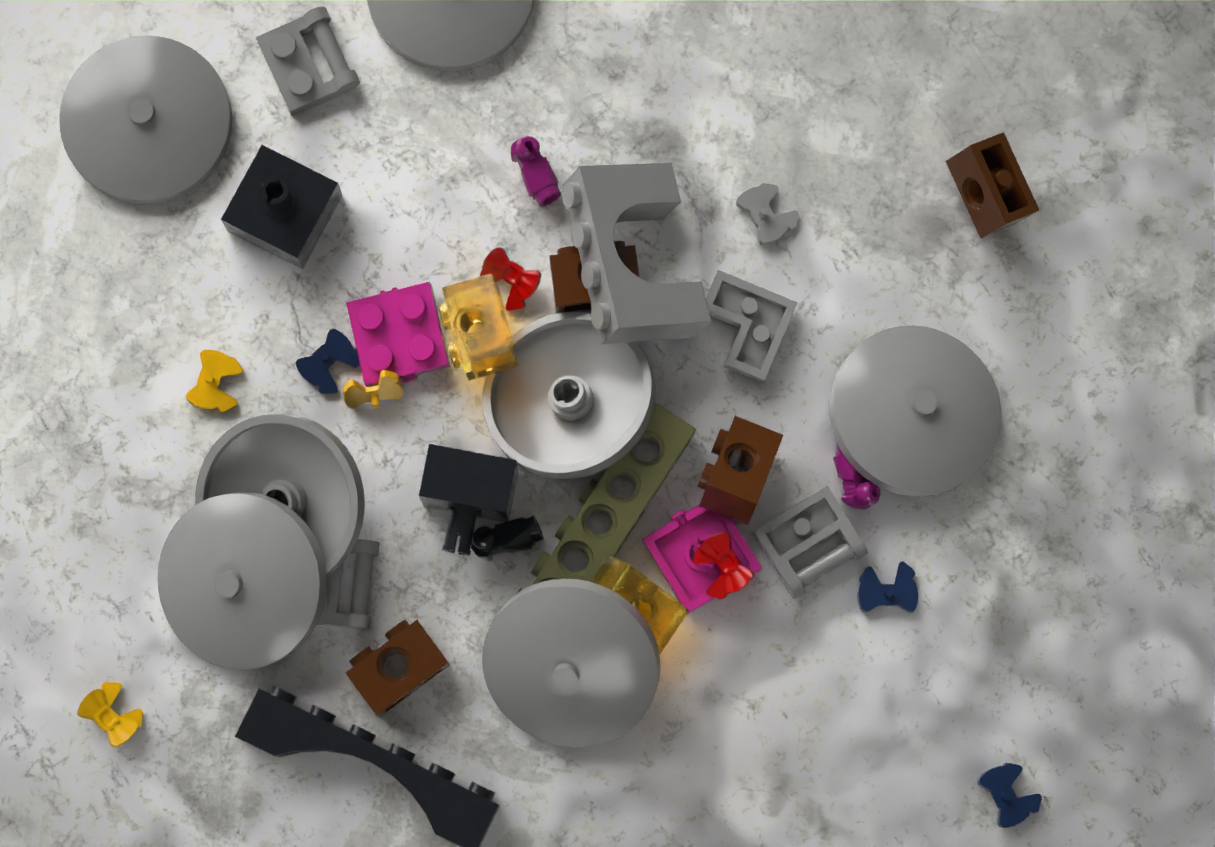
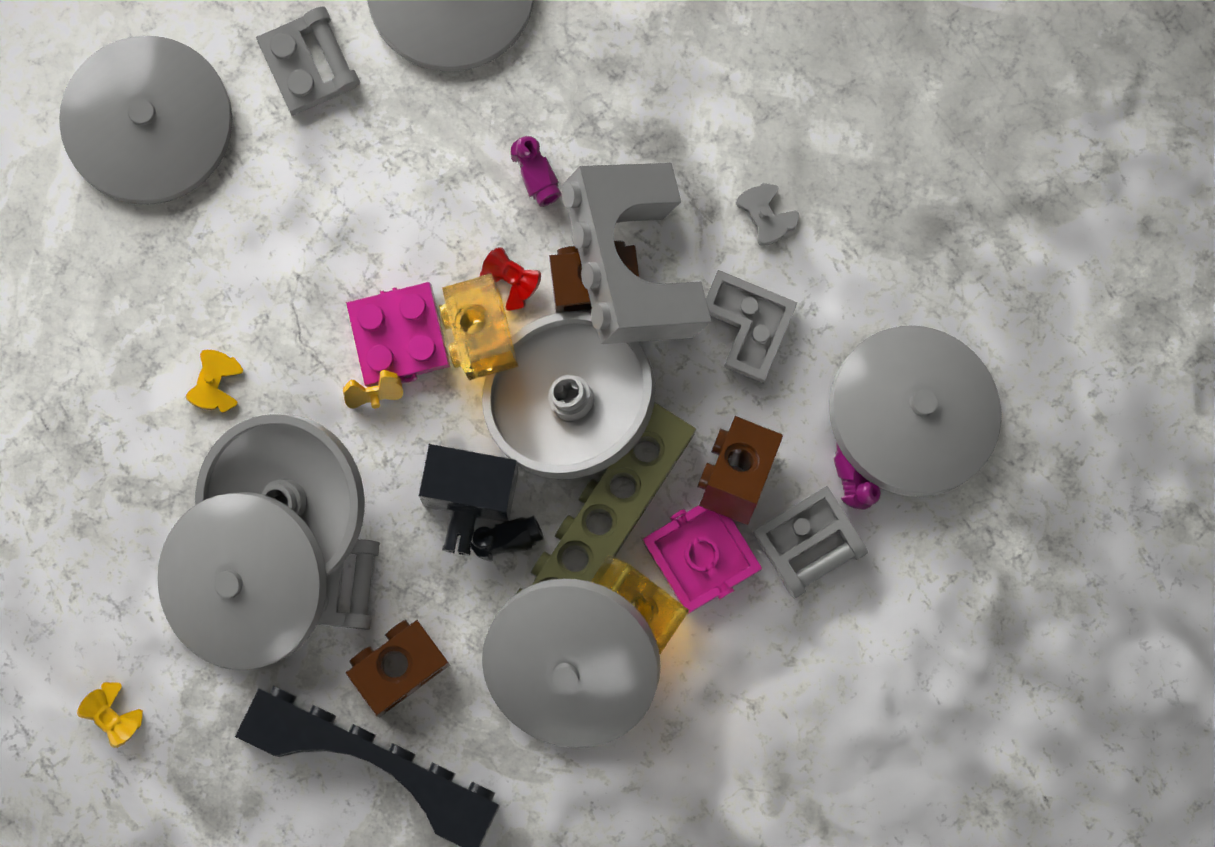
black brick [221,145,343,269] -> none
dark blue piece [296,329,359,394] -> none
red piece [693,532,755,599] -> none
dark blue piece [857,561,918,613] -> none
reddish brown brick [945,132,1039,238] -> none
dark blue piece [977,763,1042,828] -> none

